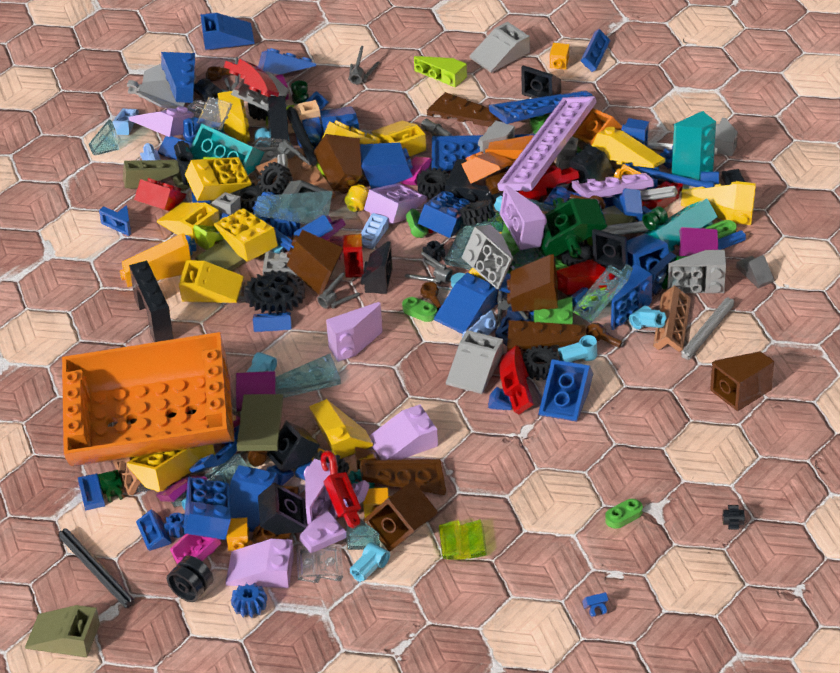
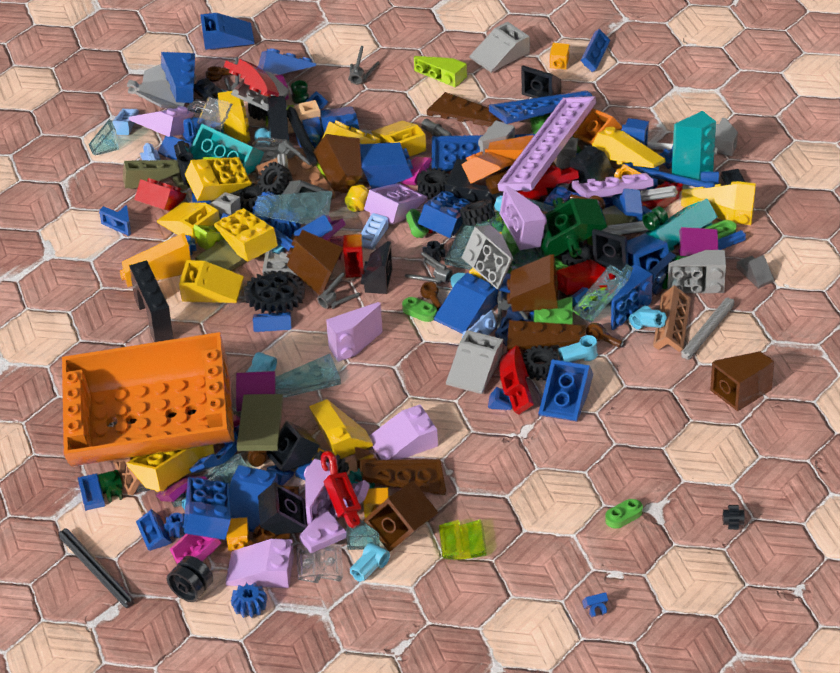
olive slope [25,605,100,657] -> none

